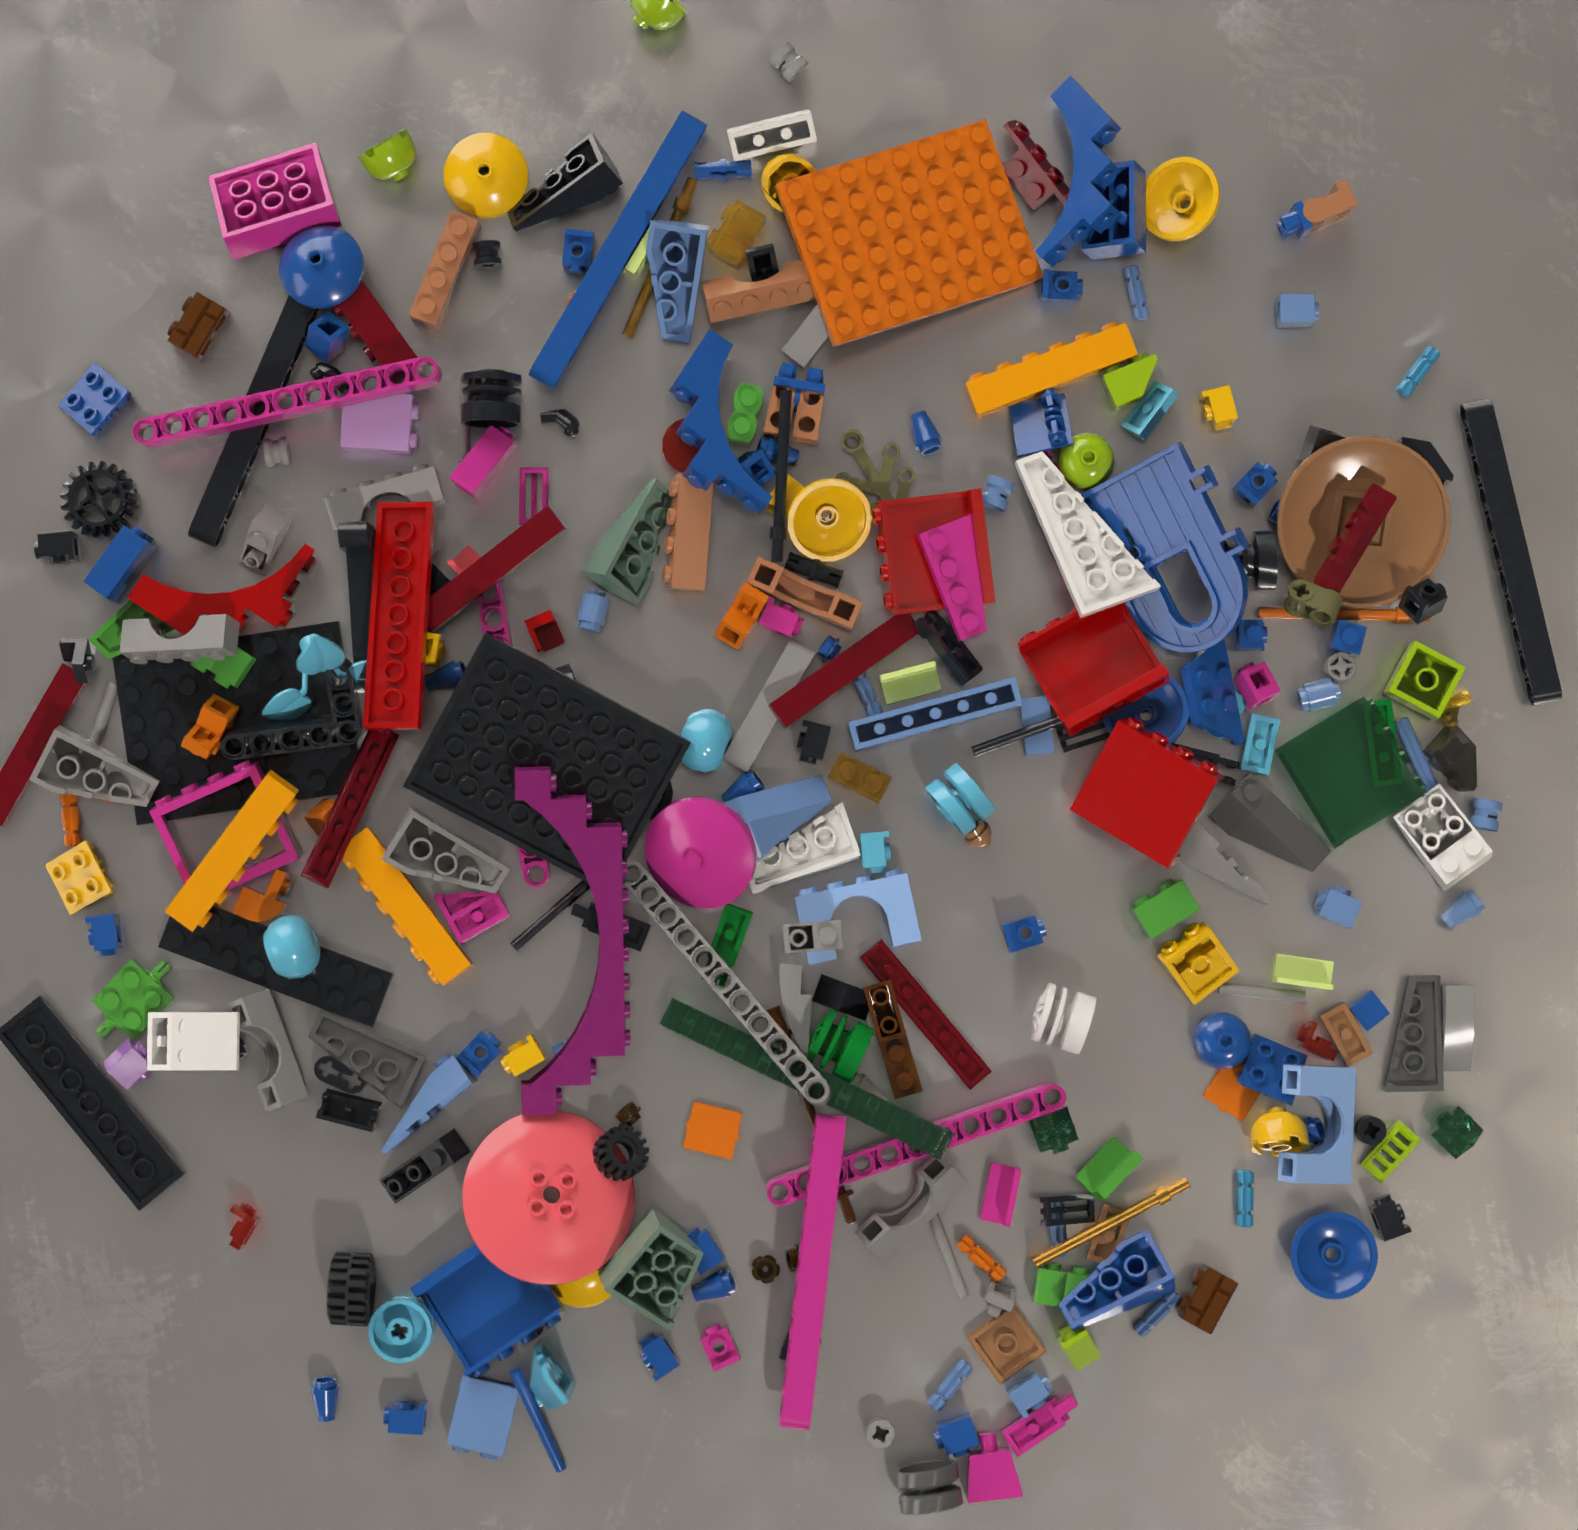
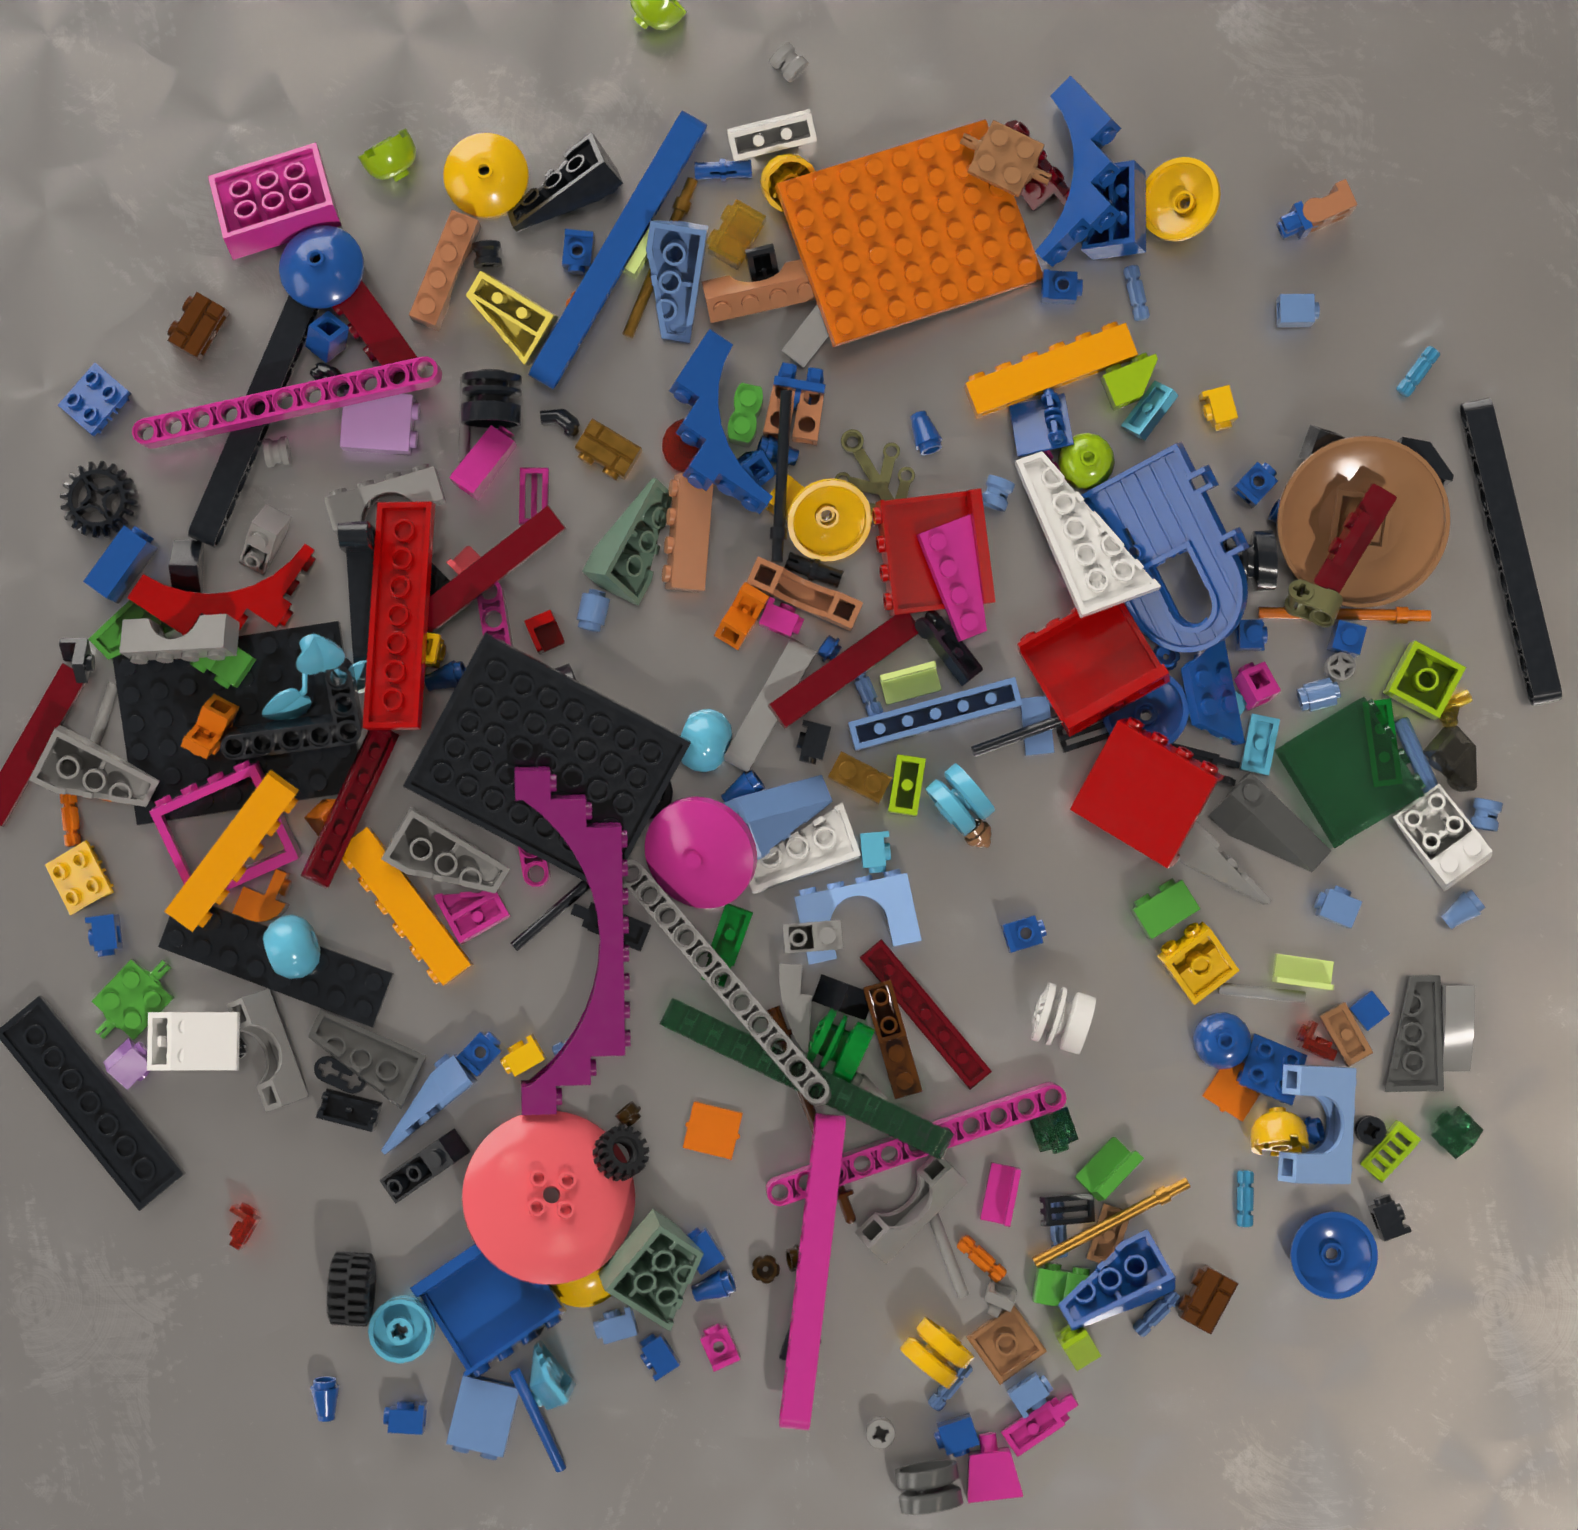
black brick [34,531,80,564] -> none
black brick [1398,578,1448,625] -> none
none -> black slope [168,540,204,593]
none -> light yellow wedge [466,271,558,366]
none -> pearl gold brick [575,418,642,480]
none -> medium blue brick [593,1305,639,1345]
none -> lime brick [888,754,926,817]
none -> yellow wheel [900,1316,974,1389]
none -> medium nougat plate [960,120,1052,198]
none -> blue plate [1153,646,1180,671]

